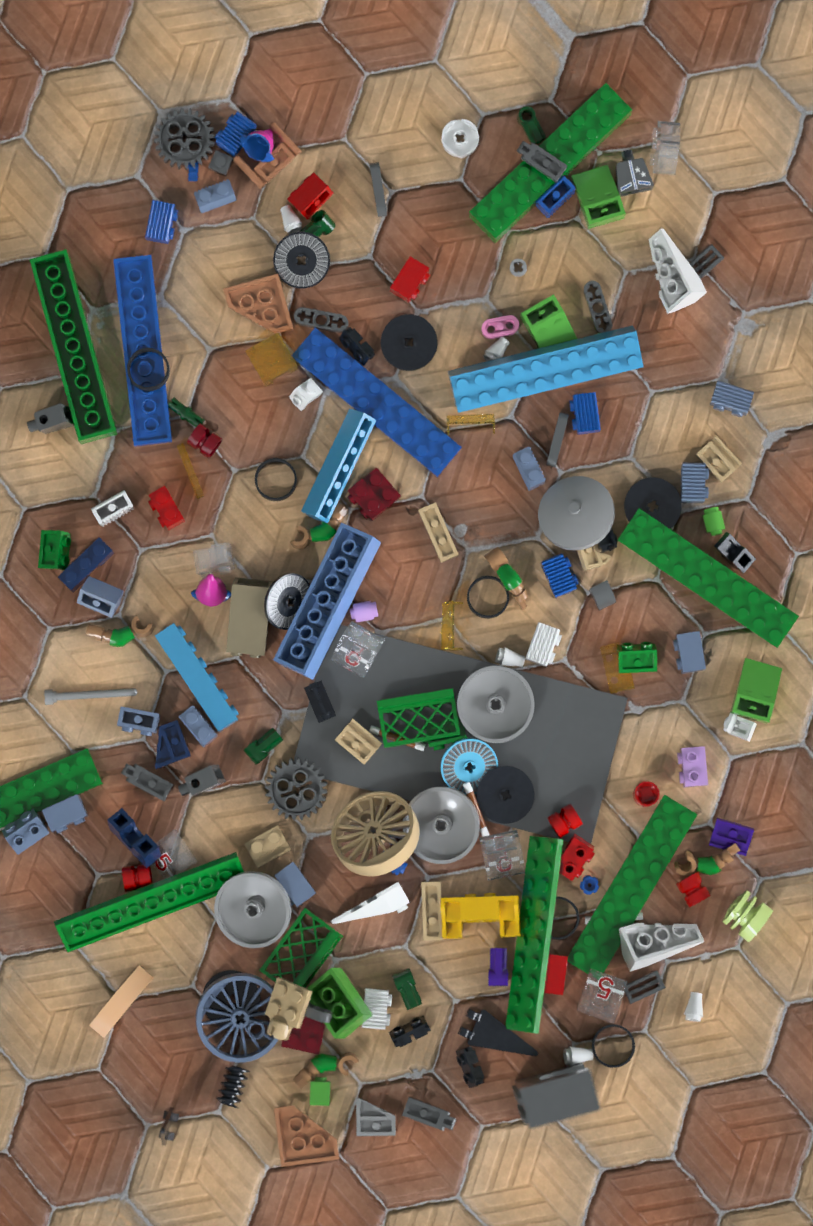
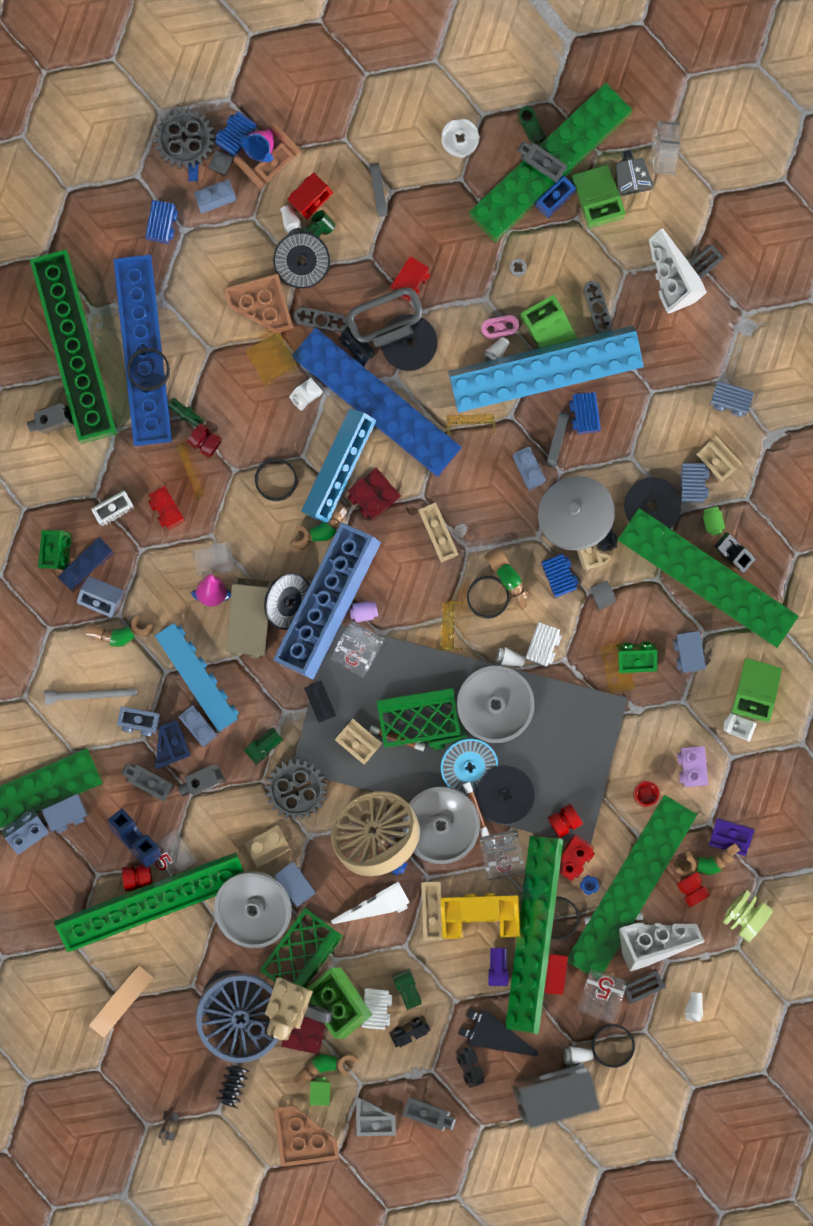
none -> dark grey bar [347,287,423,347]

